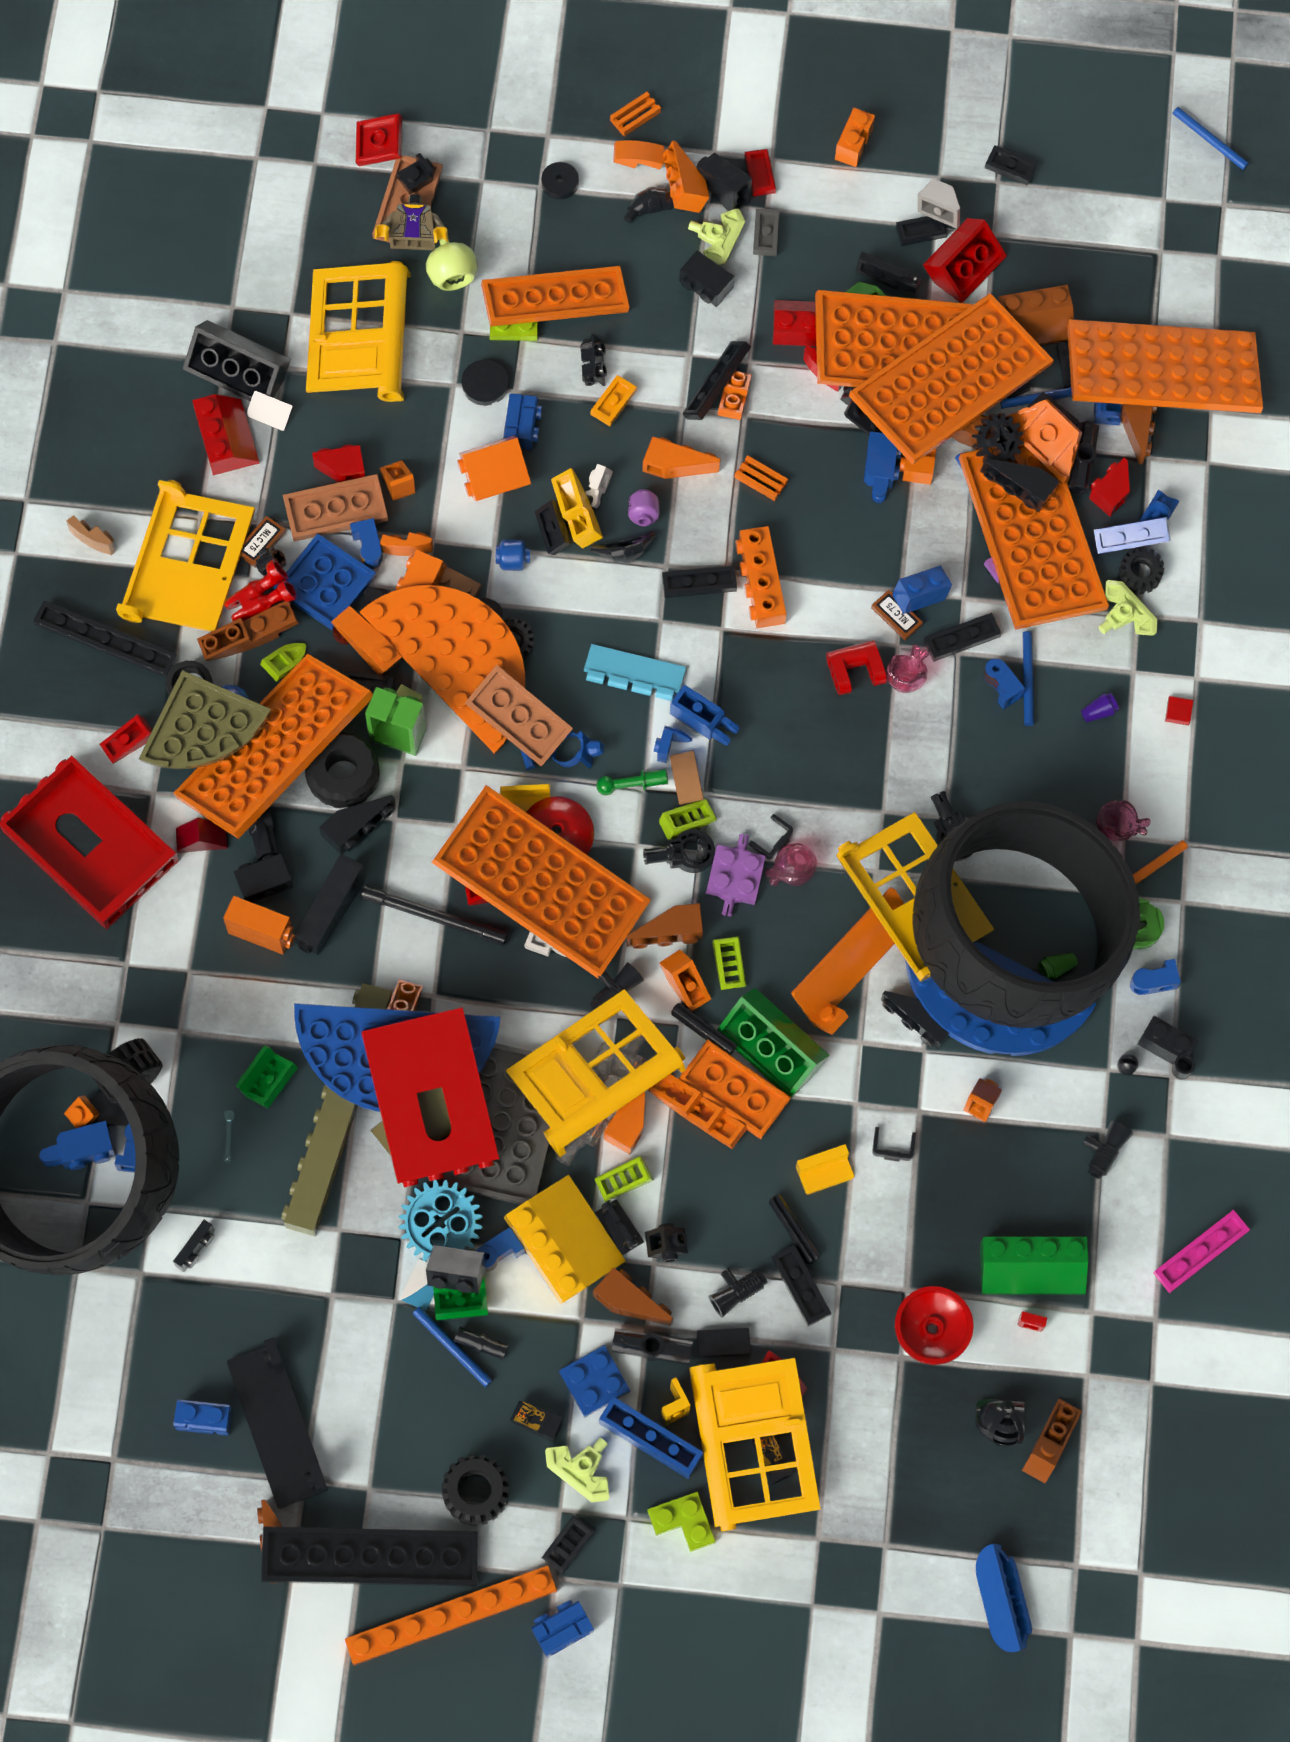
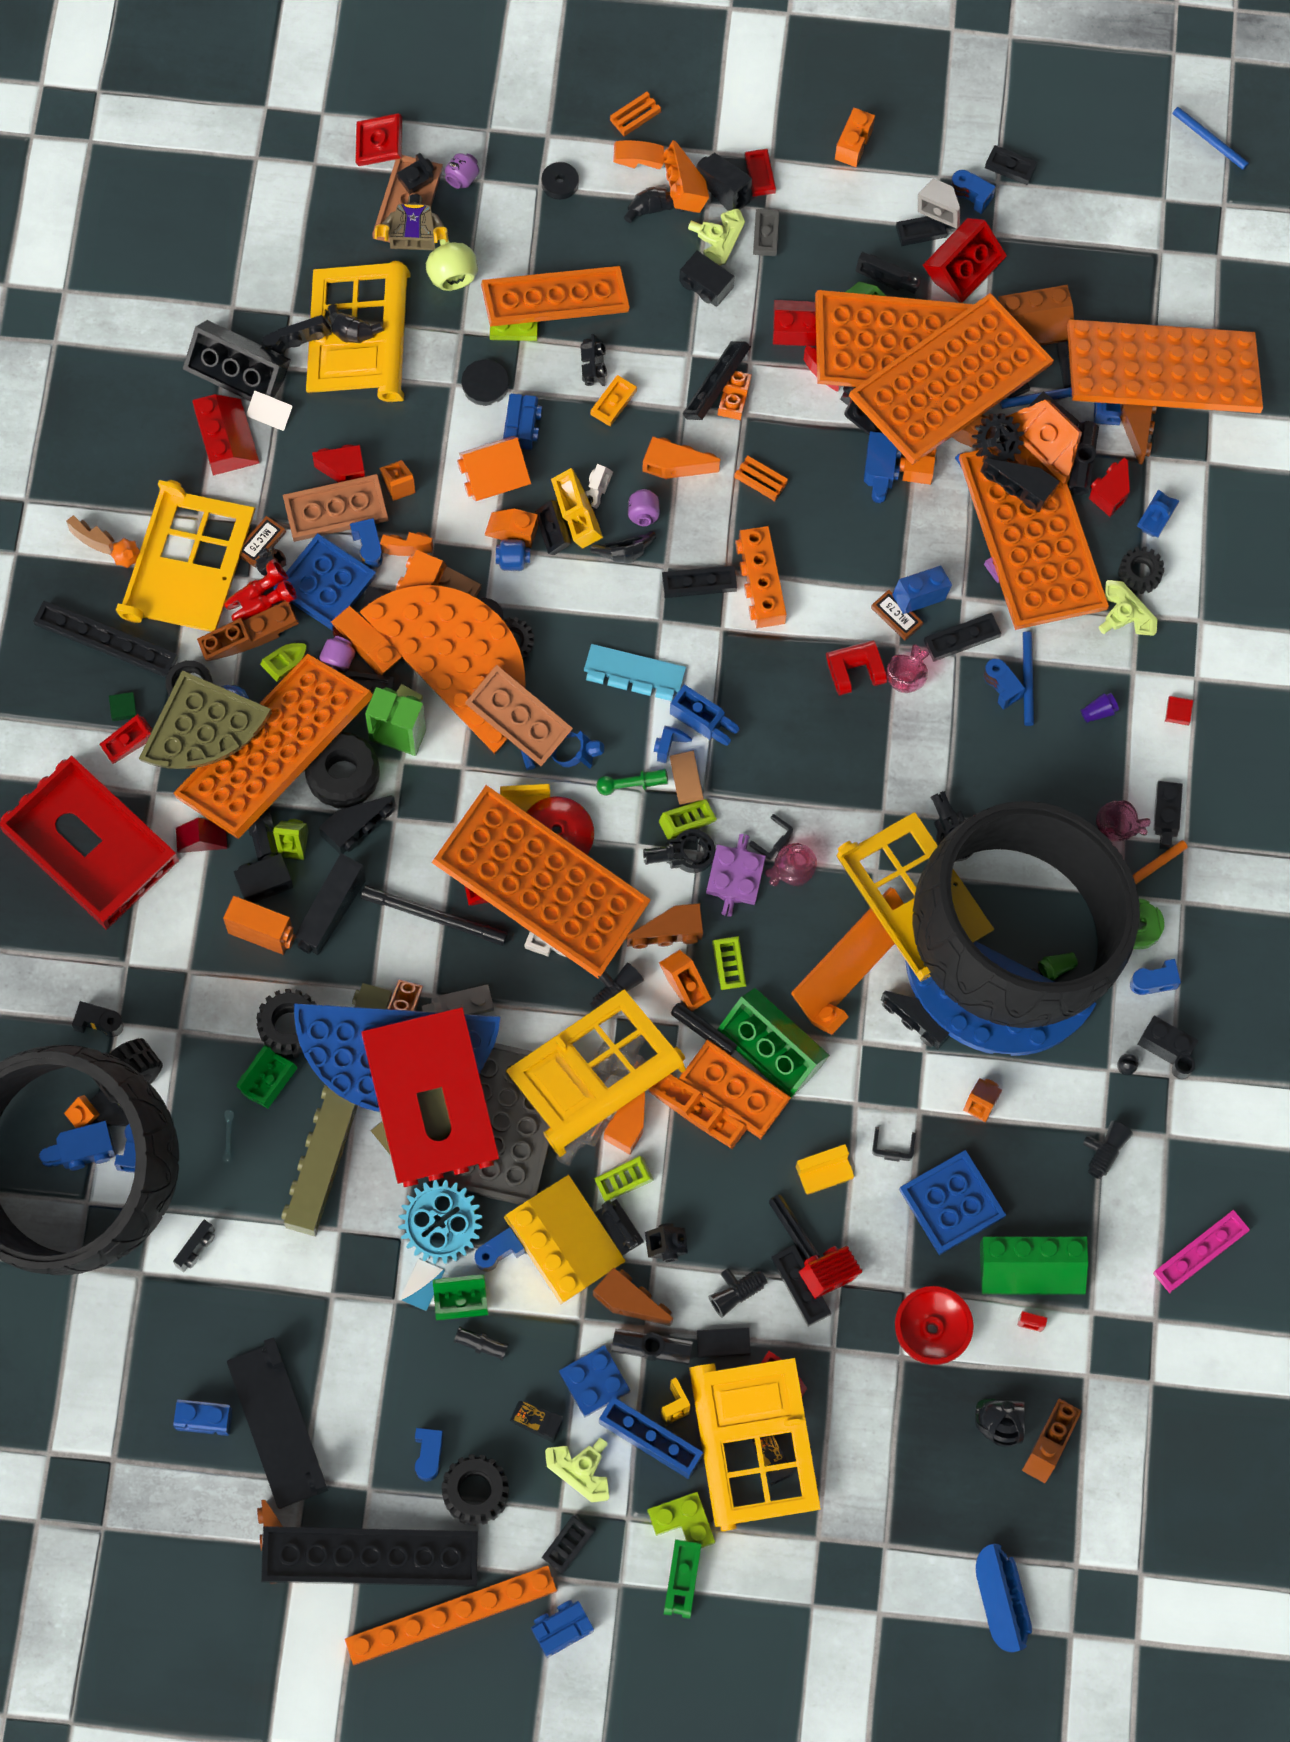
blue bar [413,1307,493,1388] -> none
brick [426,1245,486,1293] -> none
plate [1094,516,1171,554] -> none
none -> black leg [72,1001,124,1037]
none -> dark green tile [109,692,137,721]
none -> orange piece [110,538,140,569]
none -> black tyre [256,989,317,1058]
none -> black hinge [262,315,332,354]
none -> lime slope [273,819,308,860]
none -> medium lavender head [319,636,355,671]
none -> black piece [328,304,384,343]
none -> blue leg [415,1428,443,1482]
none -> light grey hinge [422,984,494,1015]
none -> medium lavender head [445,153,479,189]
none -> orange slope [485,508,538,548]
none -> green plate [664,1539,702,1619]
none -> red brick [799,1246,862,1299]
none -> blue plate [899,1150,1006,1255]
none -> blue leg [951,170,996,214]
none -> black hinge [1153,781,1183,850]

